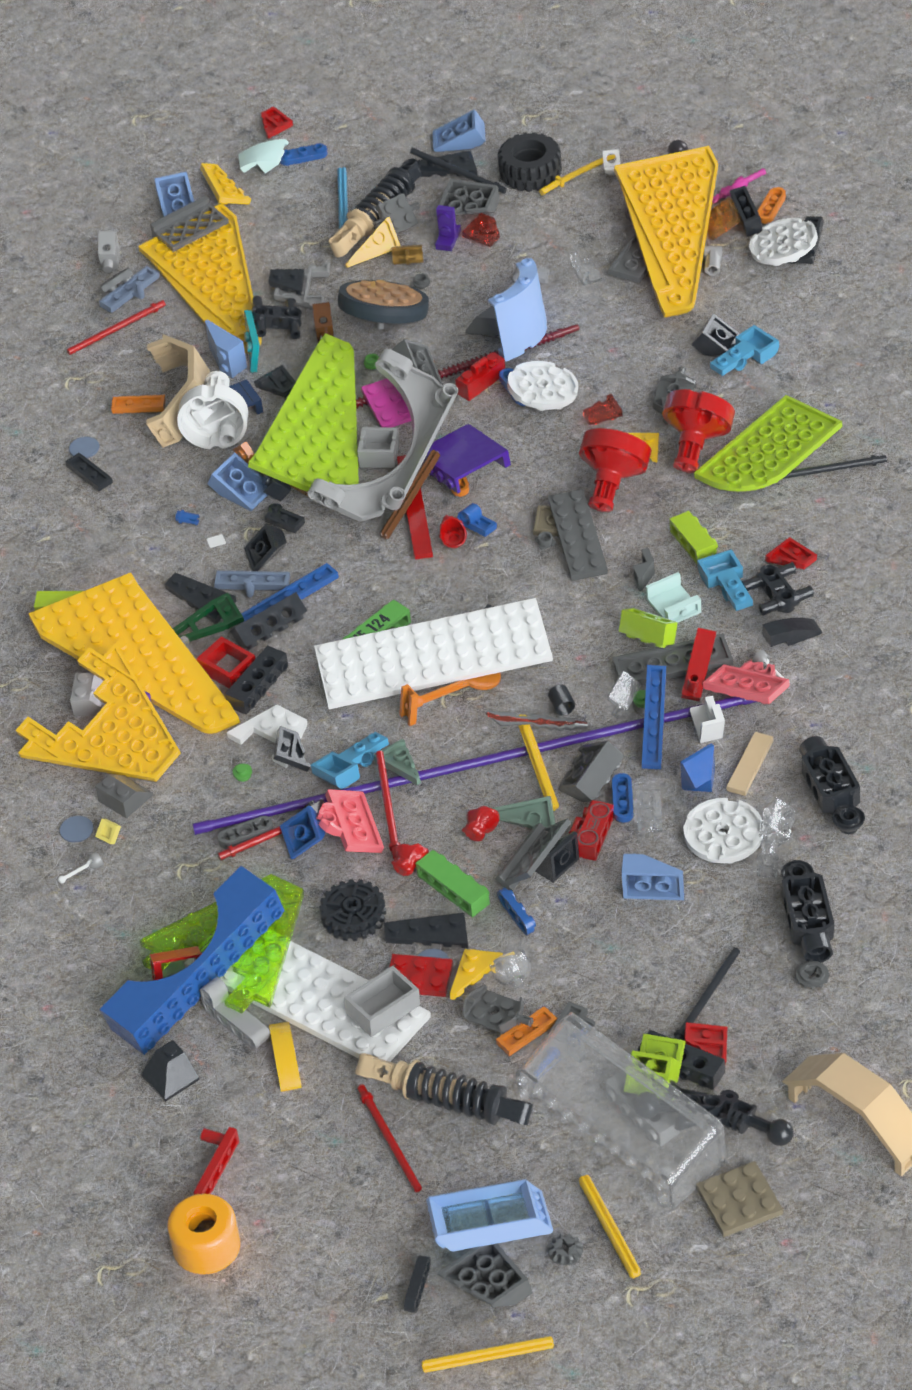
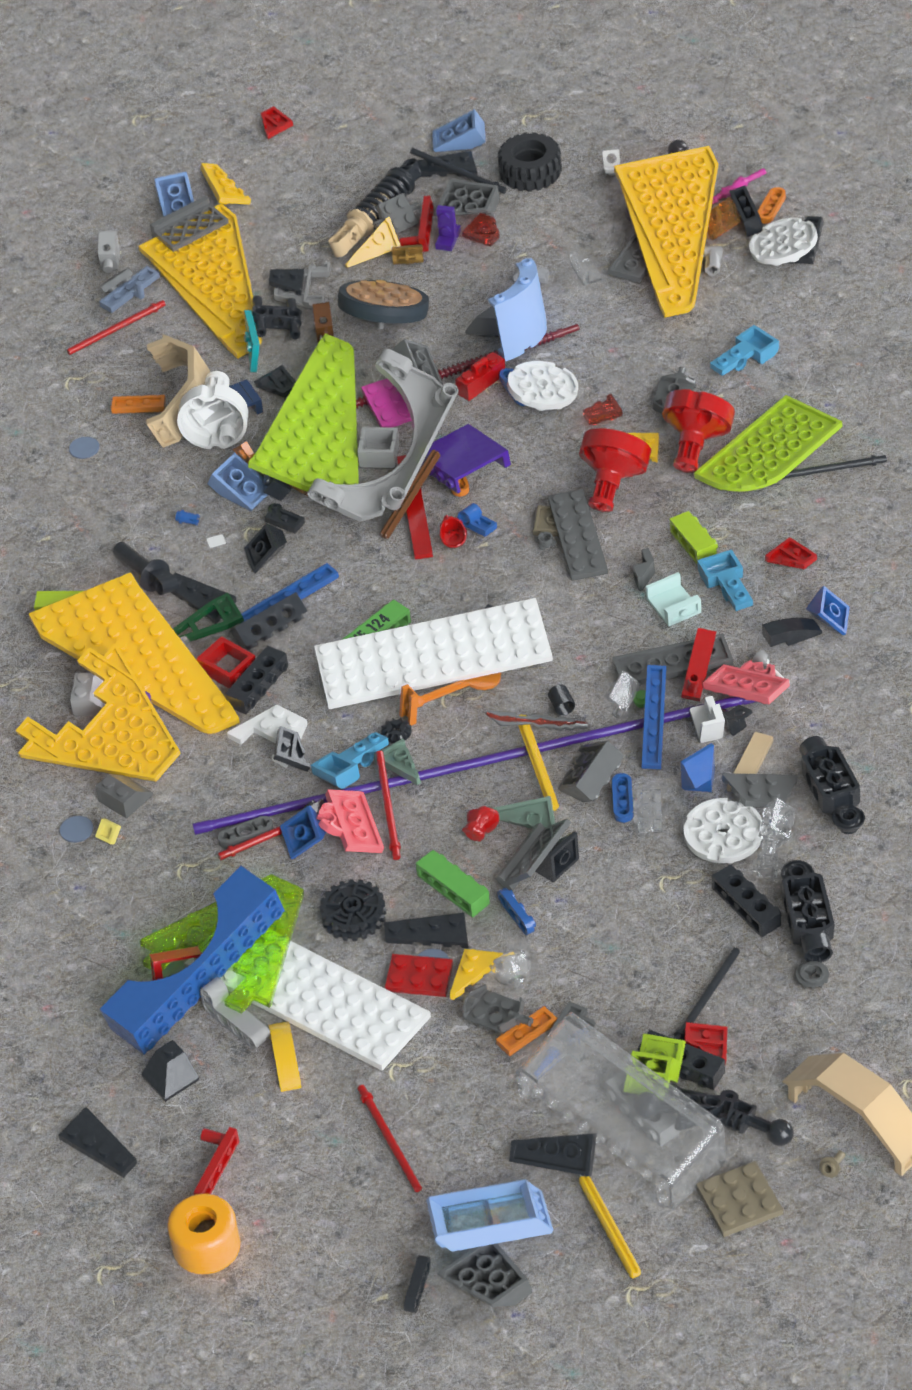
hinge [58,852,104,883] -> none
black plate [65,453,113,491] -> none
medium blue slope [205,319,247,378] -> none
sand blue plate [214,571,291,597] -> none
bright green plate [233,763,252,782] -> none
light aqua slope [238,139,289,173] -> none
blue plate [280,143,328,166] -> none
dark azure axle [337,167,348,229] -> none
light grey piece [344,966,420,1037] -> none
black piece [355,1053,533,1125] -> none
bright green plate [364,354,379,370] -> none
red hair [391,843,429,876] -> none
dark grey plate [413,273,430,289] -> none
yellow axle [421,1336,554,1373] -> none
yellow sword [539,155,616,195] -> none
dark grey gear [548,1233,583,1265] -> none
red piece [569,800,614,861] -> none
lime brick [619,608,678,648] -> none
medium blue slope [622,854,684,900] -> none
black slope [691,313,740,356] -> none
black piece [741,562,814,616] -> none
none -> black wing [59,1107,137,1178]
none -> black piece [113,542,179,595]
none -> black gear [381,718,412,743]
none -> red piece [400,195,434,252]
none -> black wing [509,1133,597,1176]
none -> black brick [712,864,782,938]
none -> black bracket [721,704,753,736]
none -> dark grey wing [722,773,798,808]
none -> blue slope [806,586,850,635]
none -> dark tan plate [819,1150,846,1178]

